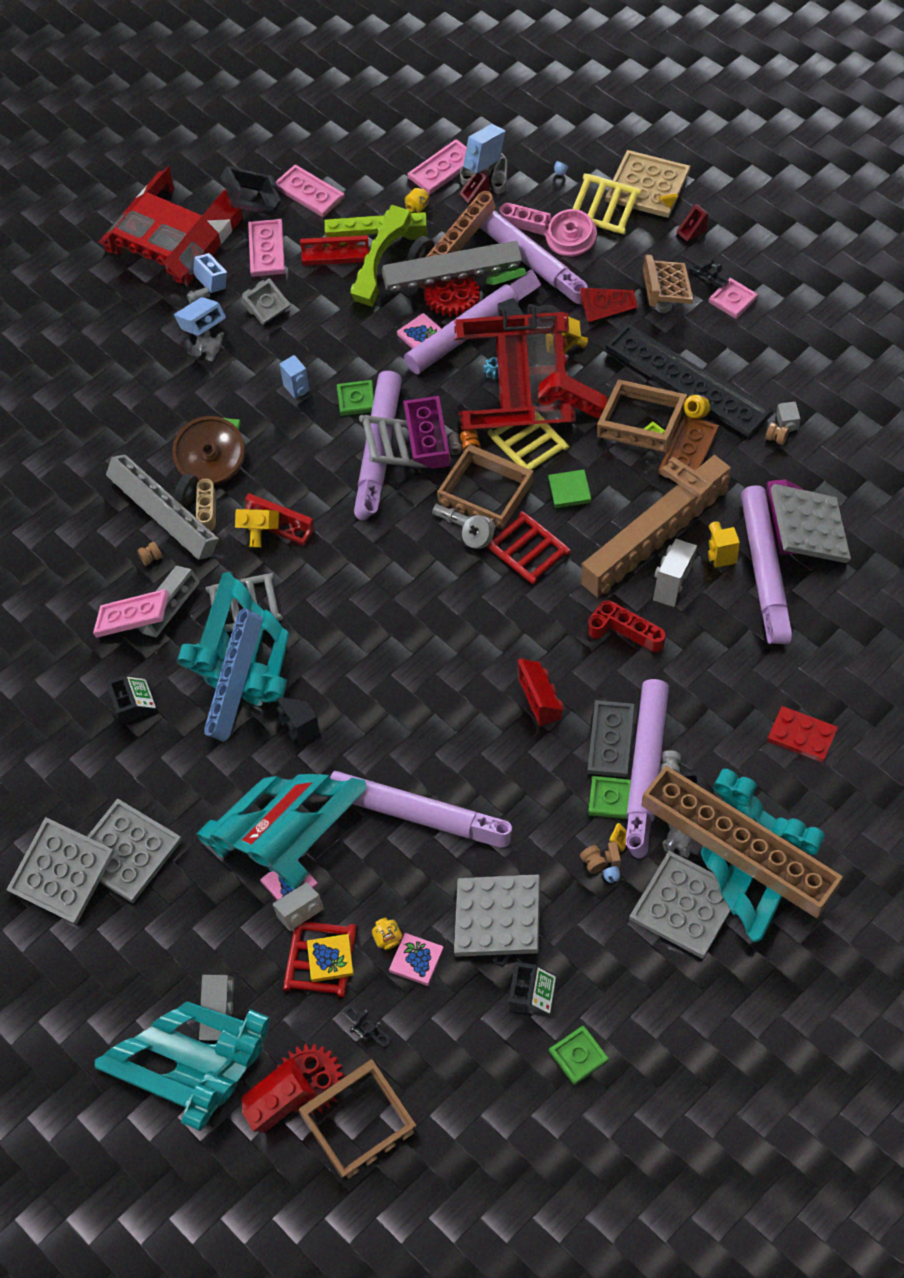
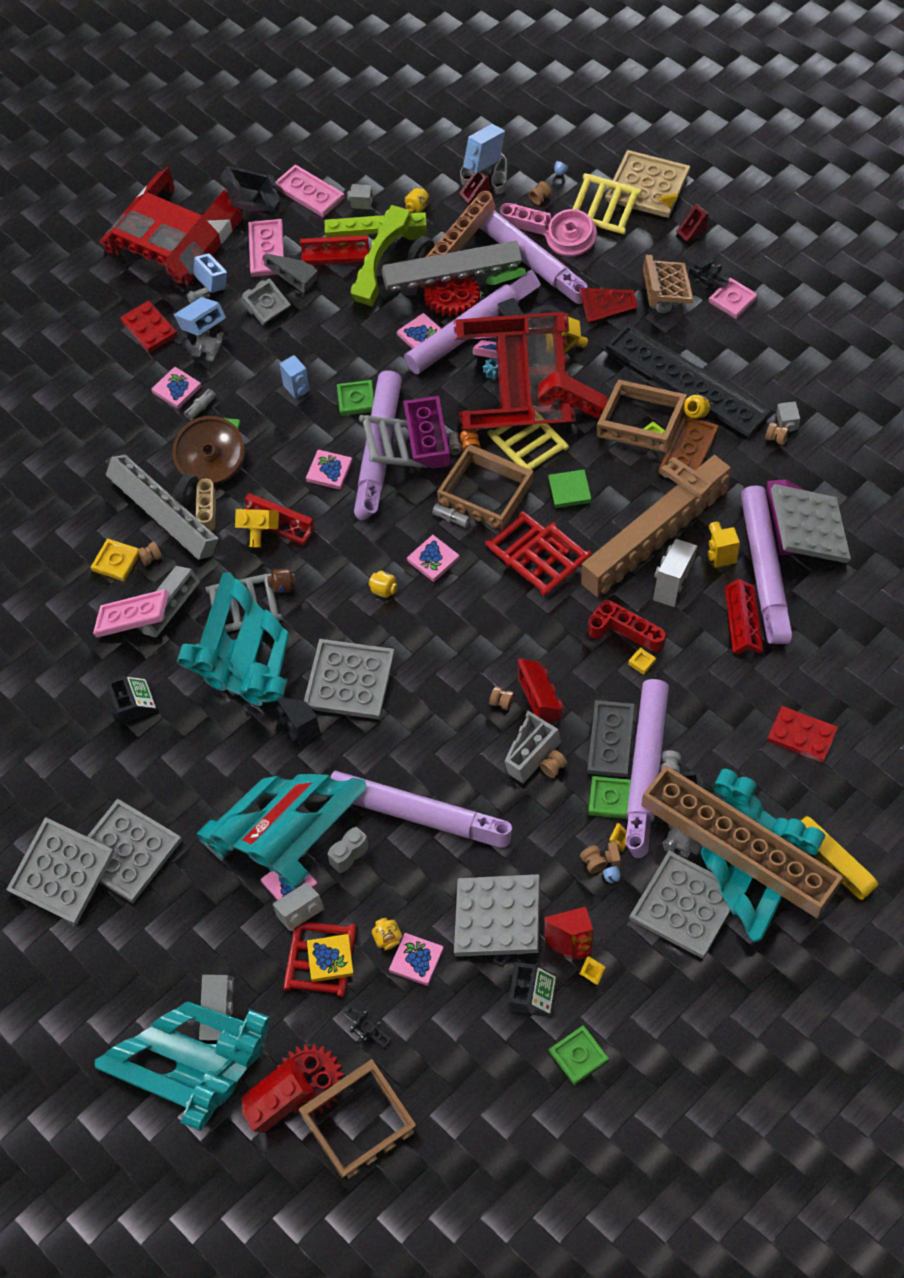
medium blue beam [205,608,262,741] -> none
bright pink tile [407,140,467,195] -> none
light grey piece [462,515,495,549] -> none
black piece [498,305,537,331] -> none
none -> yellow tile [90,538,139,582]
none -> red plate [120,301,178,353]
none -> bright pink tile [151,367,202,409]
none -> light grey pin [184,389,216,421]
none -> dark grey slope [264,253,317,293]
none -> reddish brown head [267,568,295,593]
none -> light grey plate [304,639,395,719]
none -> bright pink tile [306,450,352,490]
none -> light grey brick [328,827,369,873]
none -> light grey brick [347,184,373,209]
none -> yellow head [369,571,398,598]
none -> bright pink tile [407,535,460,582]
none -> bright pink tile [472,340,497,359]
none -> medium nougat wheel [489,686,515,711]
none -> red bar [505,522,592,596]
none -> light grey wedge [505,711,561,783]
none -> medium nougat wheel [528,181,552,205]
none -> medium nougat wheel [539,750,567,778]
none -> red slope [545,907,593,959]
none -> yellow slope [580,956,606,985]
none -> yellow plate [628,648,656,675]
none -> red fence [725,579,763,655]
none -> yellow beam [801,816,878,900]

